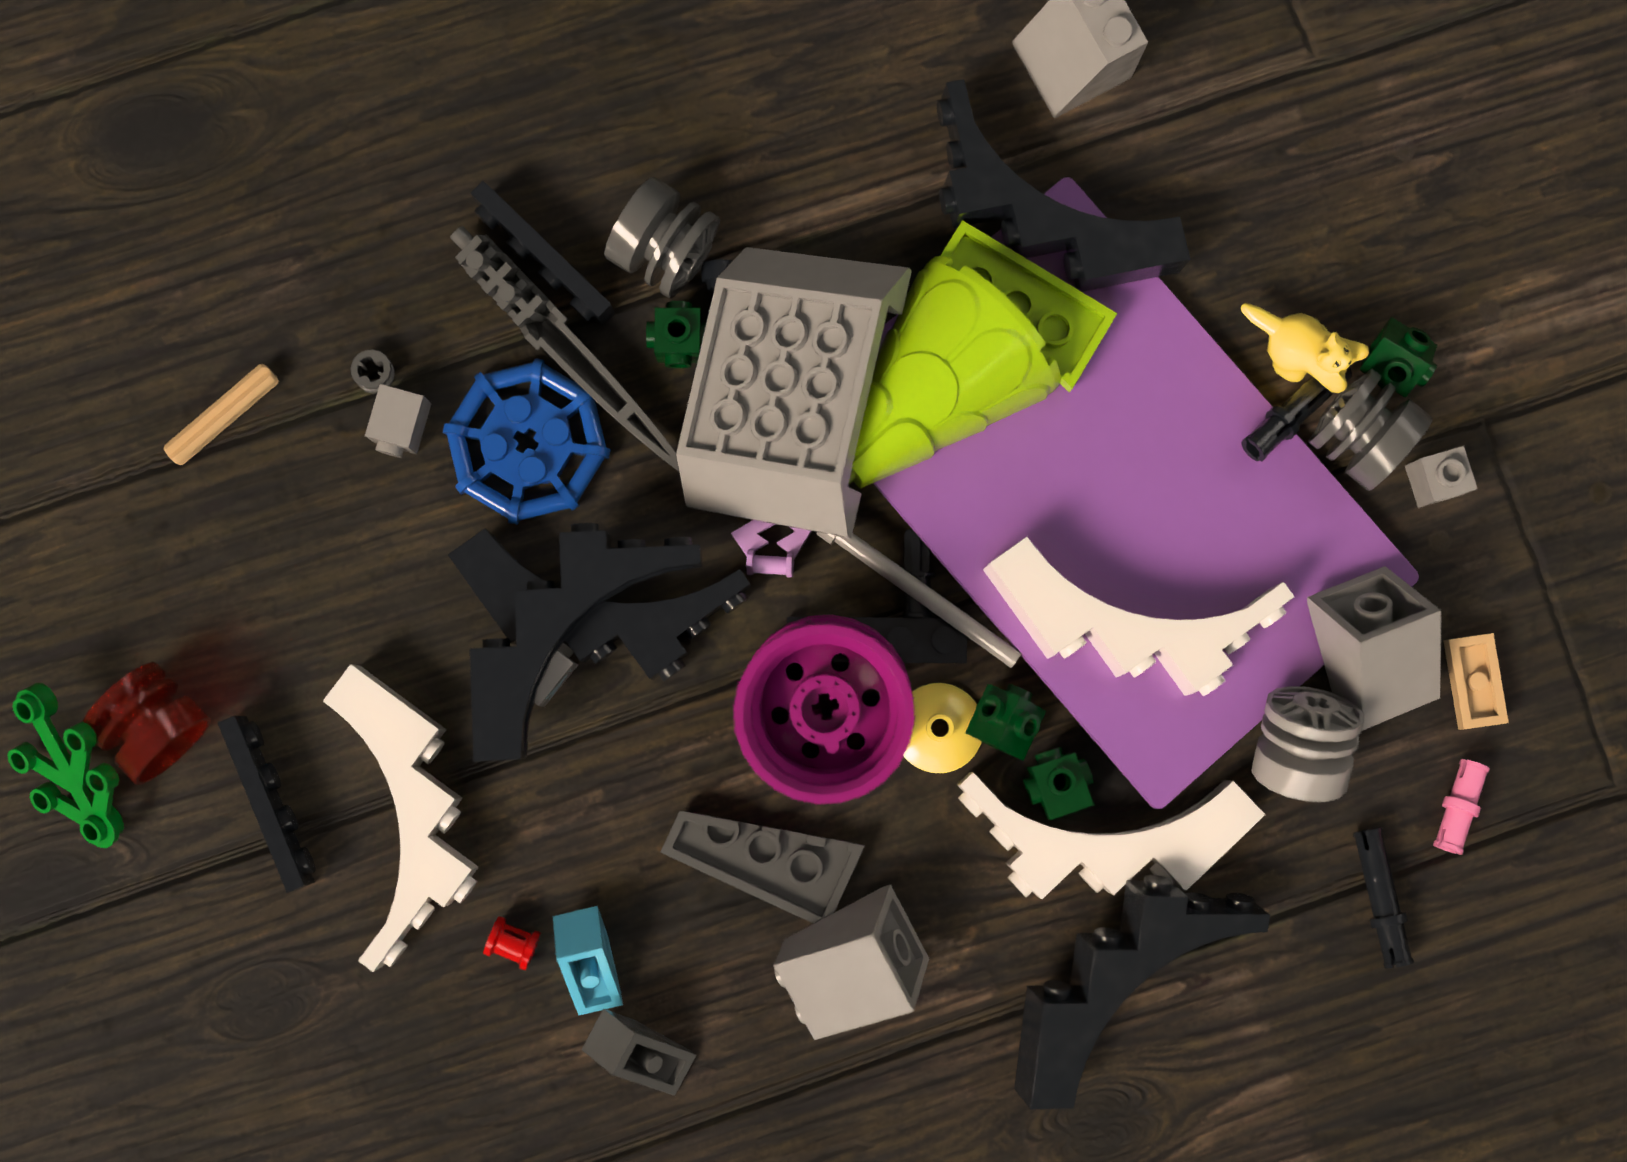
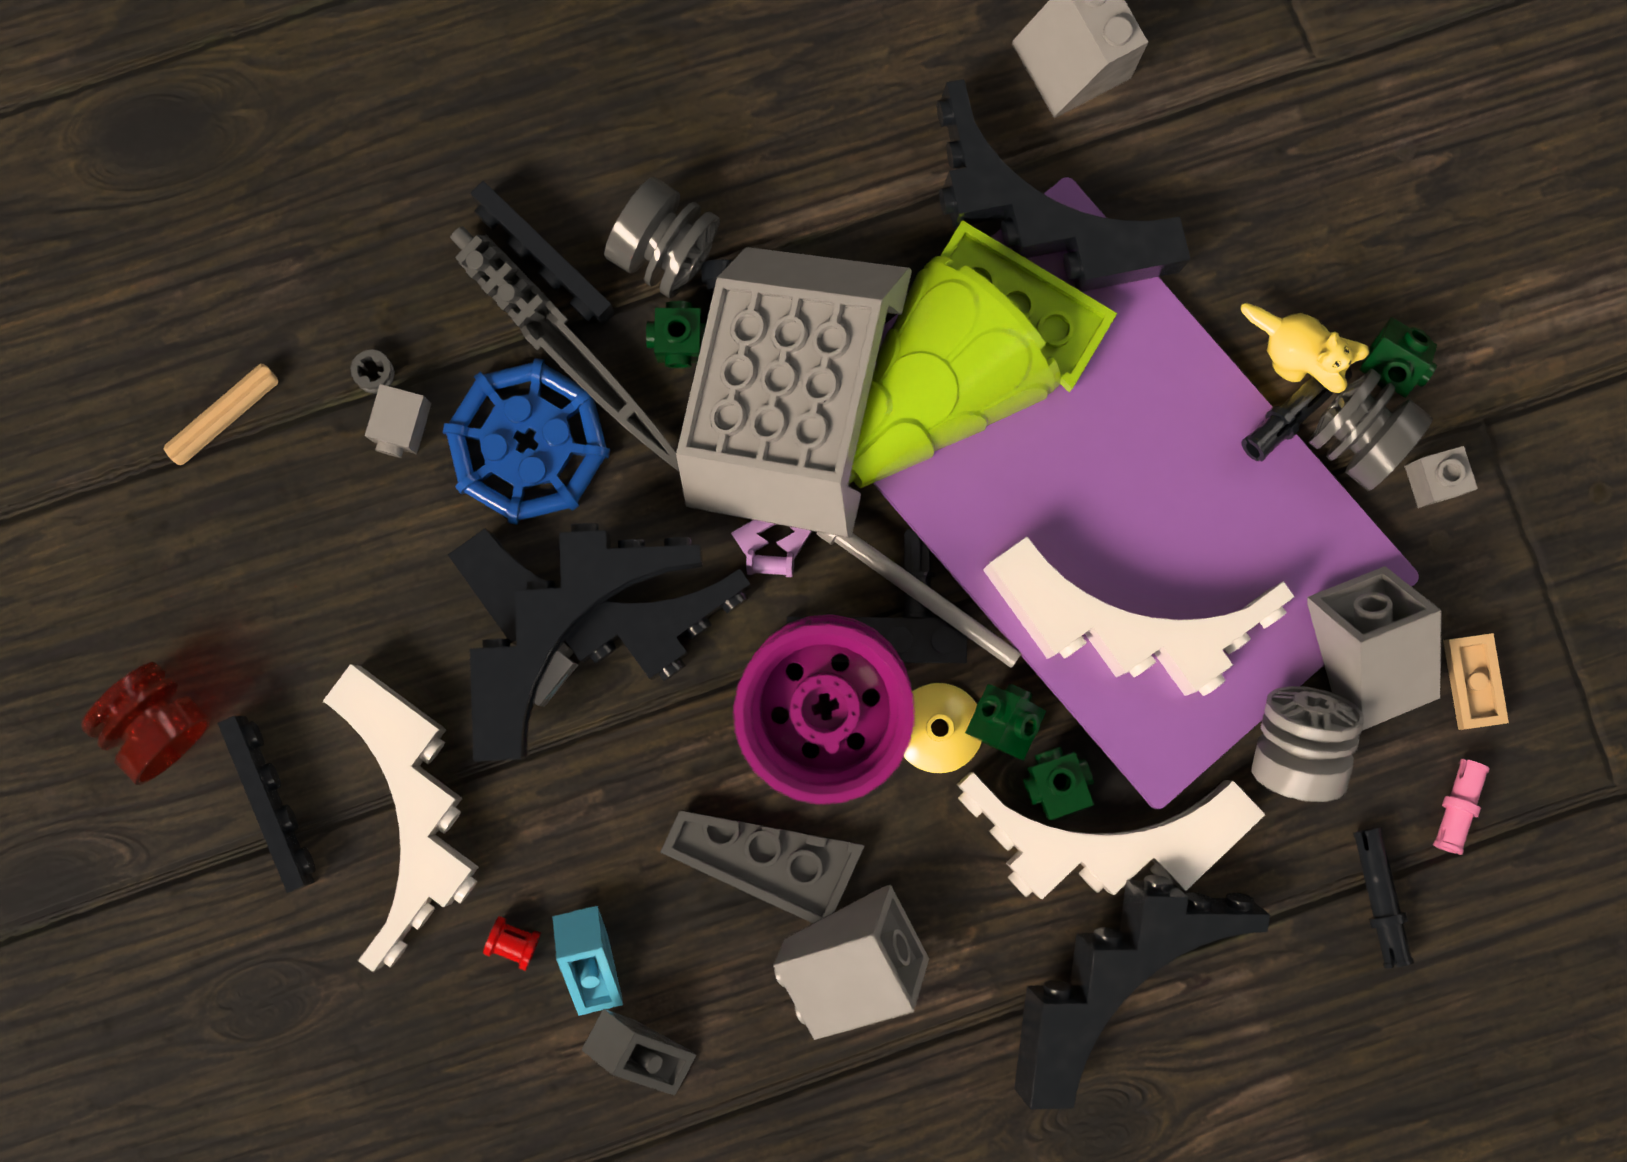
green plant [8,683,124,848] -> none

